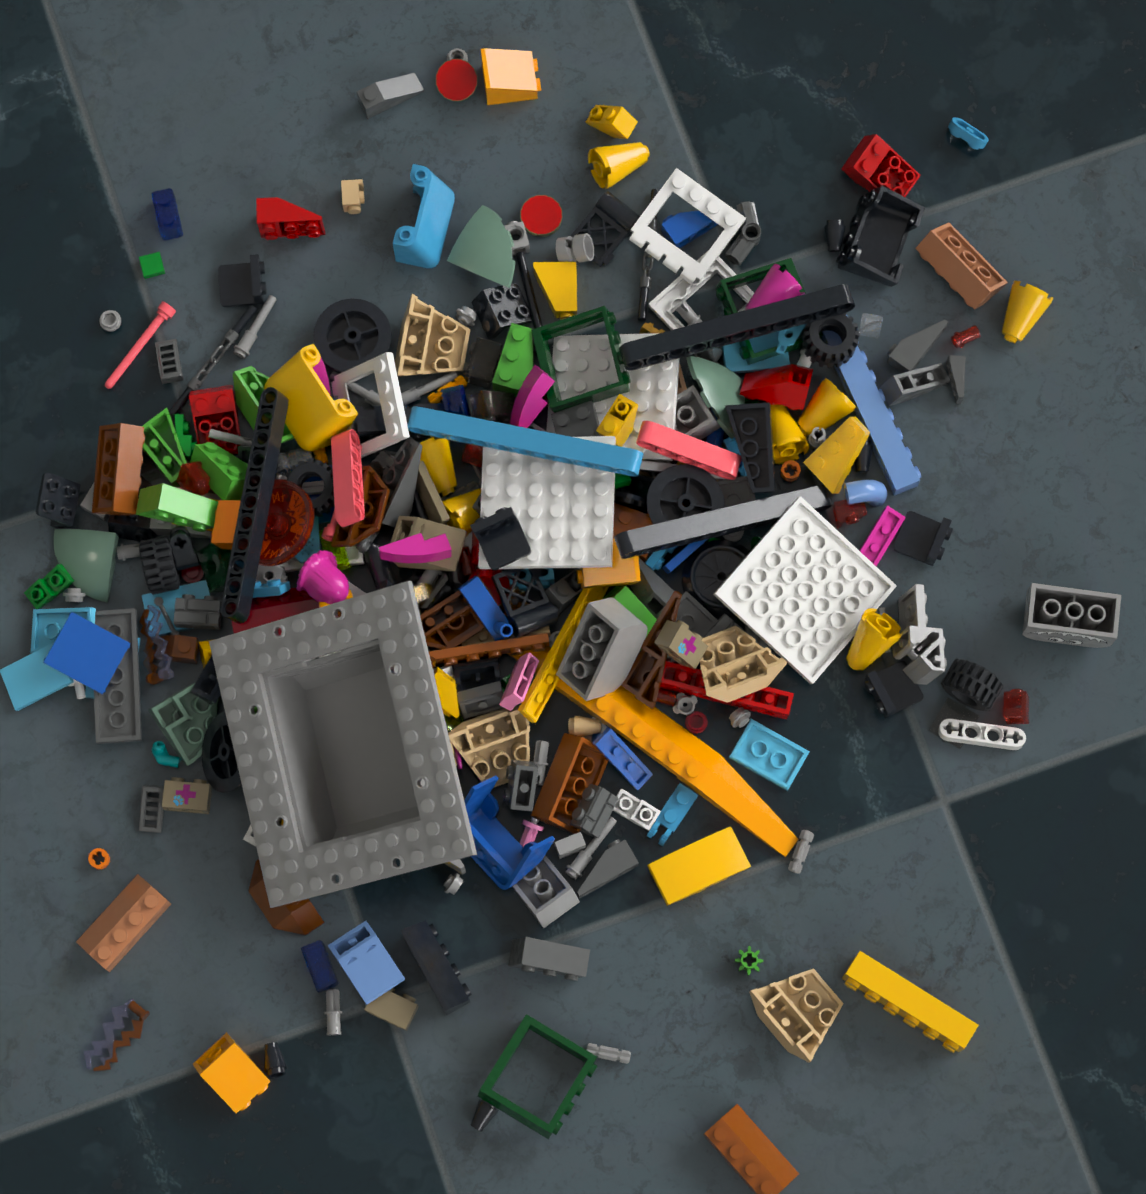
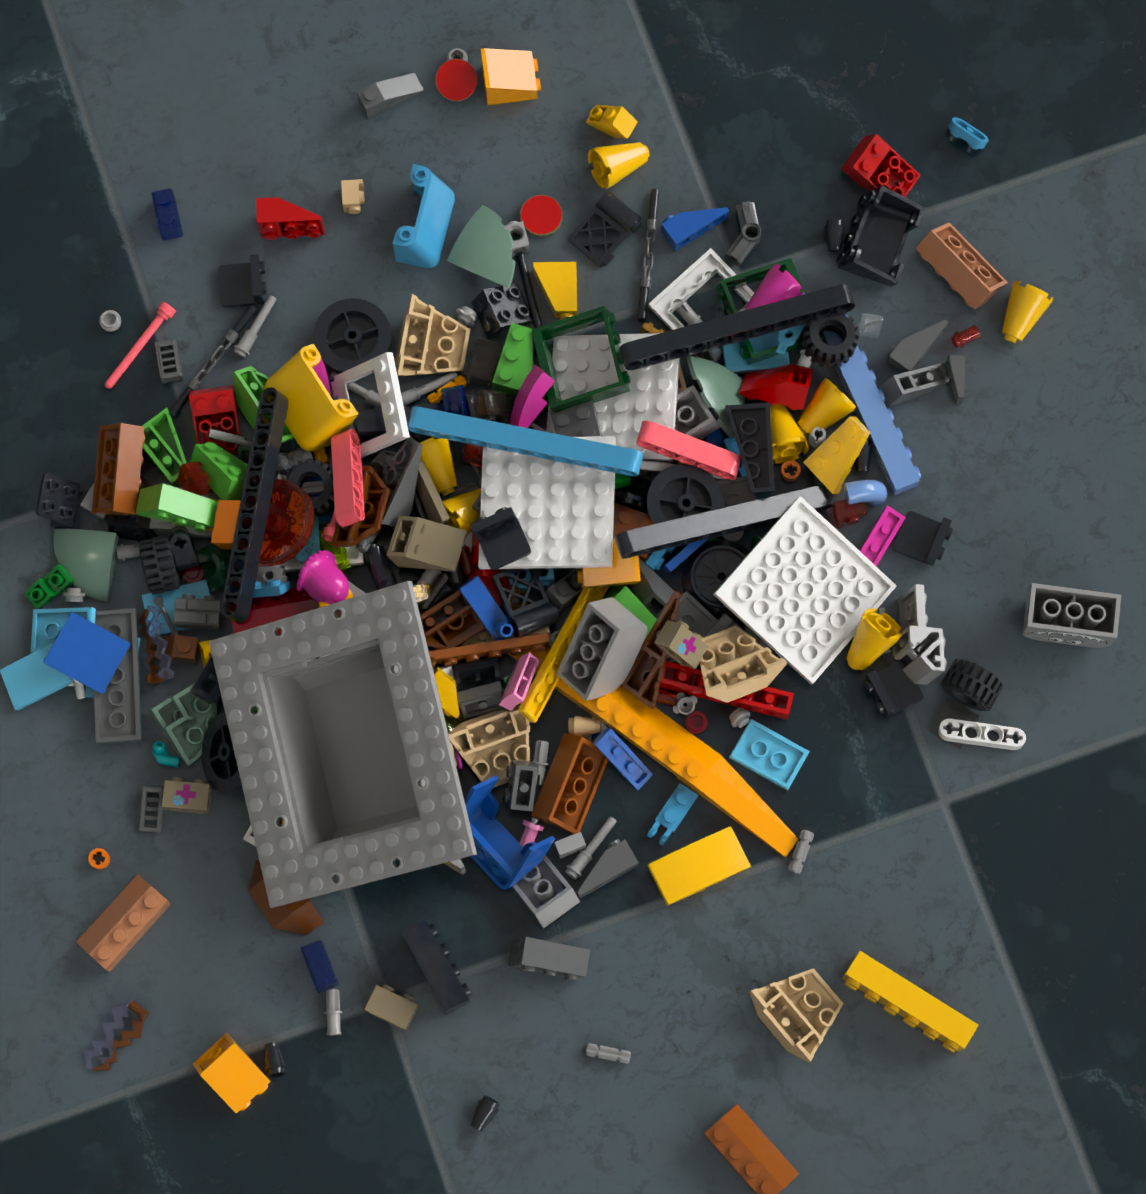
green tile [139,251,166,279] -> none
green slope [175,414,197,462] -> none
medium blue slope [328,921,405,1005] -> none
dark pink slope [379,533,452,563] -> none
light grey plate [443,873,463,895] -> none
dark green window [477,1014,597,1140] -> none
light grey wheel [556,233,594,263] -> none
dark grey brick [570,784,619,838] -> none
yellow slope [596,394,638,447] -> none
white slope [613,788,661,831] -> none
white hinge [629,168,746,285] -> none
bright green gear [734,946,763,976] -> none
clear red brick [1003,689,1029,724] -> none

